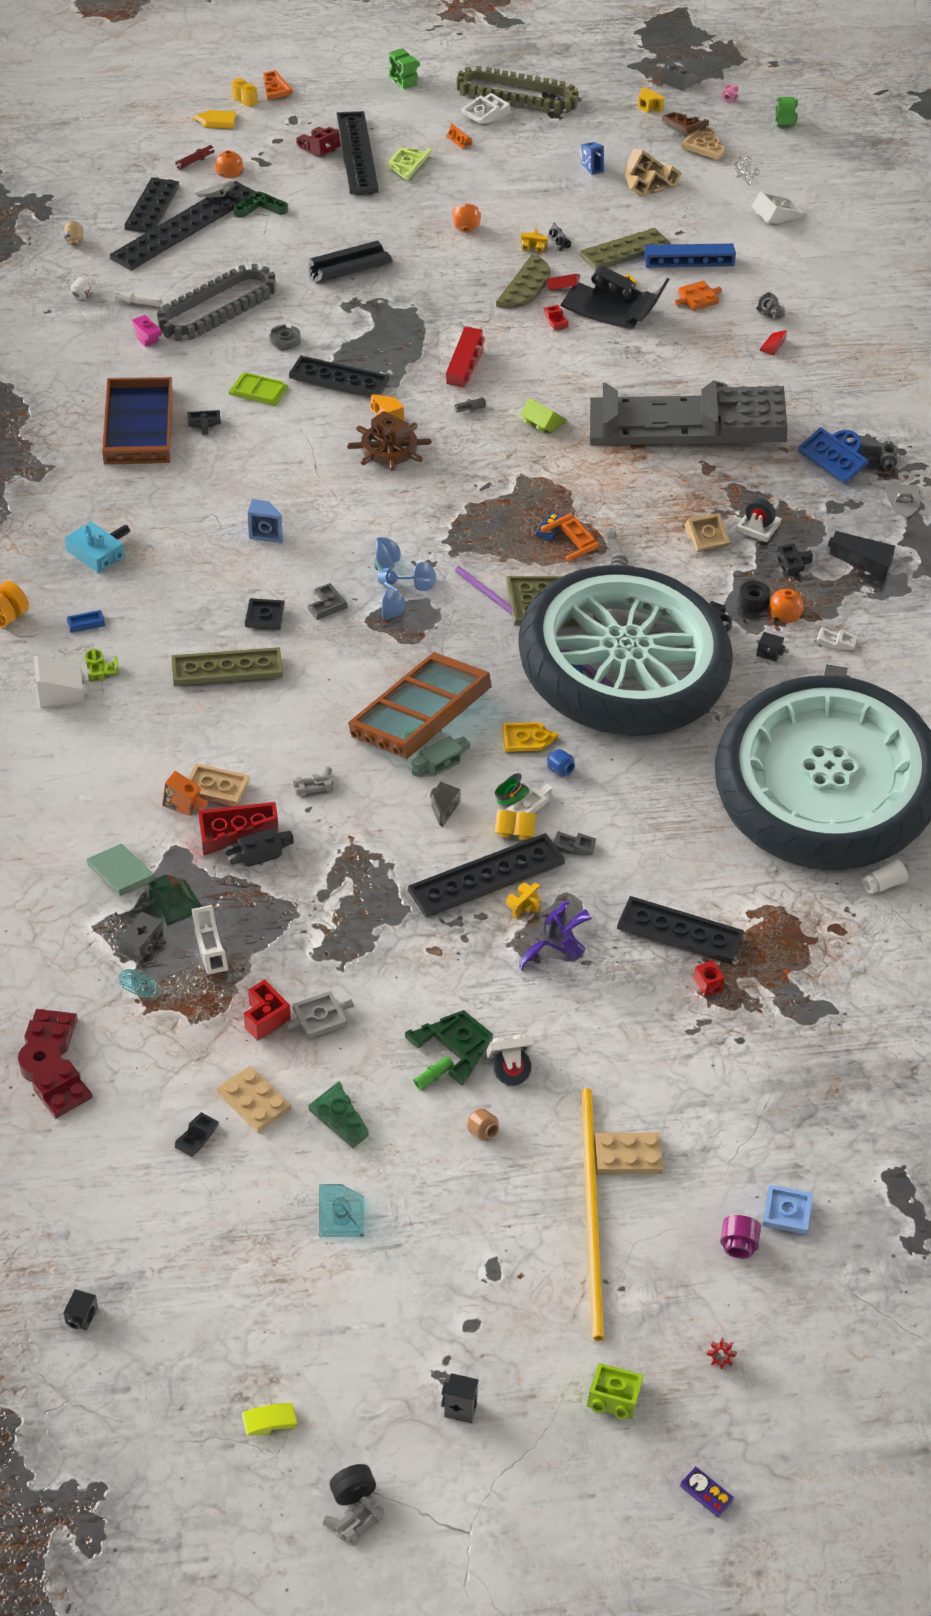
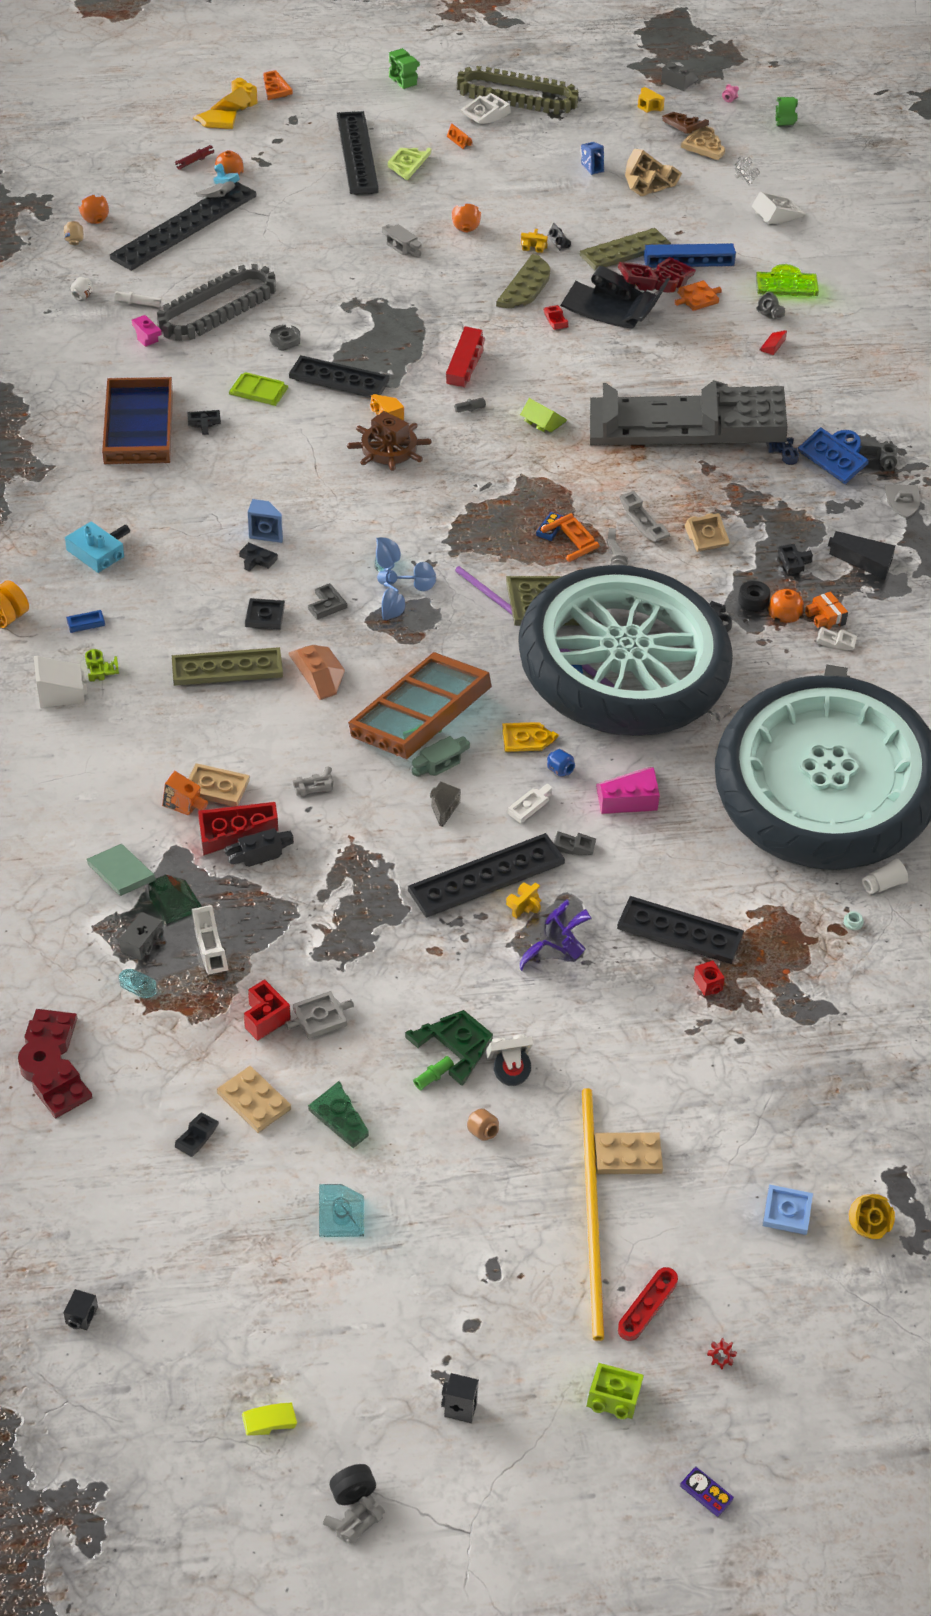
black plate [124,177,179,233] -> none
dark green beam [234,191,288,218] -> none
dark red brick [296,127,341,157] -> none
black piece [308,240,393,283] -> none
green piece [495,773,530,805] -> none
yellow brick [495,810,537,840] -> none
red slope [547,274,581,290] -> none
magenta piece [720,1215,761,1259] -> none
plate [736,498,782,542] -> none
black brick [756,632,786,662] -> none
none -> orange cylinder [78,195,109,224]
none -> yellow slope [210,86,251,111]
none -> medium azure piece [213,163,240,184]
none -> black hinge [239,542,278,571]
none -> nougat wedge [289,645,345,700]
none -> light grey hinge [382,224,421,257]
none -> dark pink wedge [596,767,660,814]
none -> dark red plate [618,257,696,293]
none -> red plate [618,1267,678,1341]
none -> light grey slope [620,491,670,542]
none -> clear neon green plate [756,264,819,297]
none -> dark blue piece [766,437,799,465]
none -> orange hips [805,591,848,630]
none -> light aqua plate [843,911,864,930]
none -> yellow cylinder [849,1194,895,1239]

